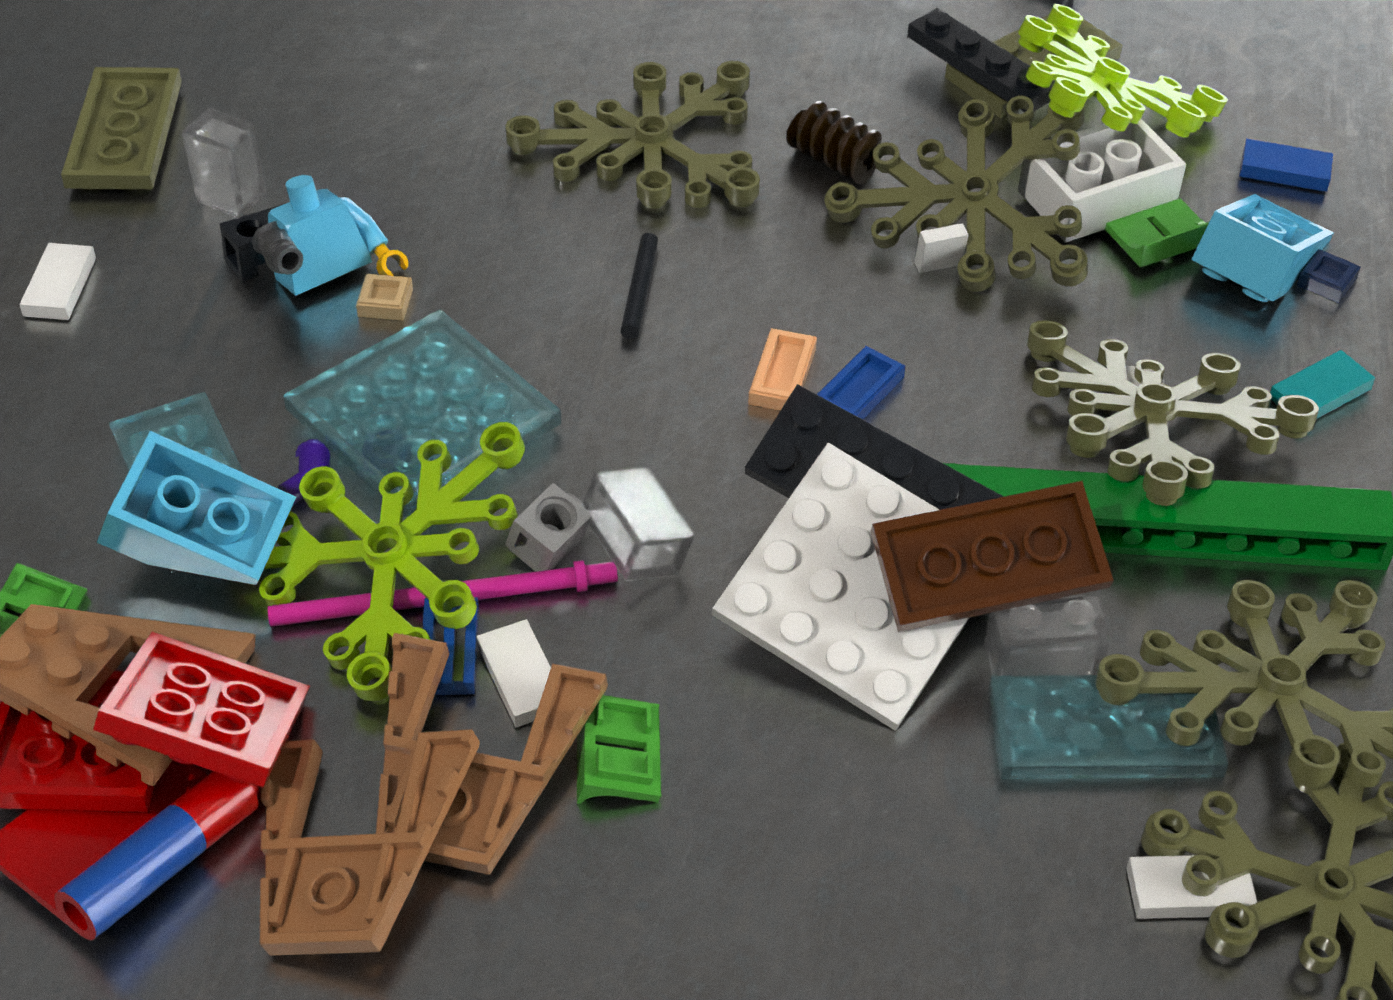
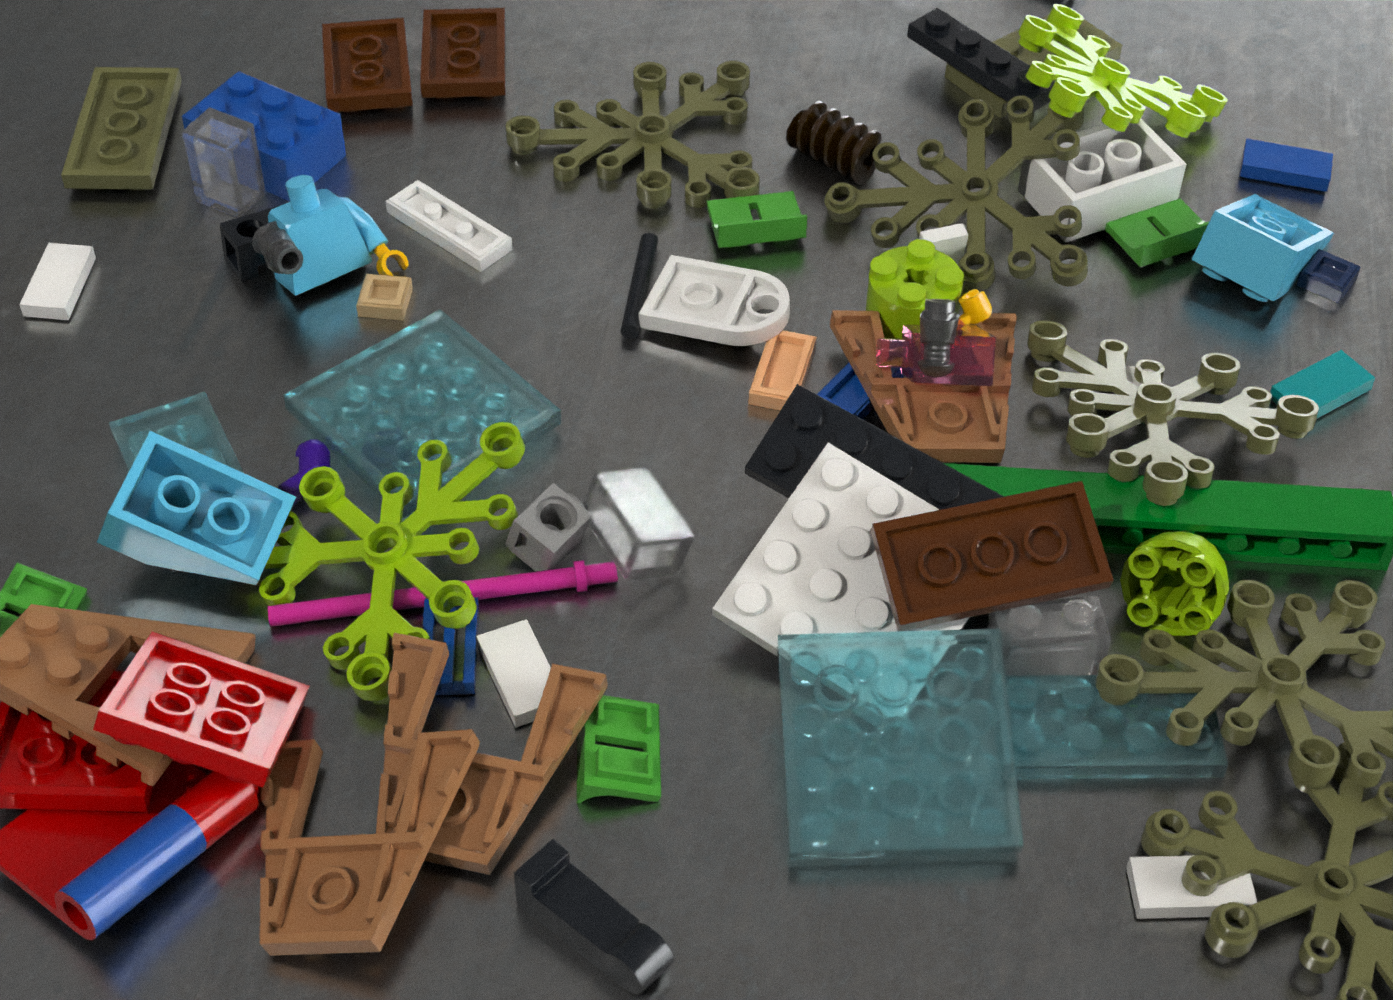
none -> blue brick [182,71,346,202]
none -> reddish brown plate [322,17,413,113]
none -> white tile [386,180,513,272]
none -> reddish brown plate [420,8,506,99]
none -> black leg [514,839,674,995]
none -> white plate [638,255,790,346]
none -> bright green piece [707,191,807,248]
none -> clear light blue plate [777,629,1024,859]
none -> medium nougat wing [830,310,1017,463]
none -> lime brick [866,239,964,350]
none -> torso [876,289,996,386]
none -> lime piece [1120,531,1229,636]

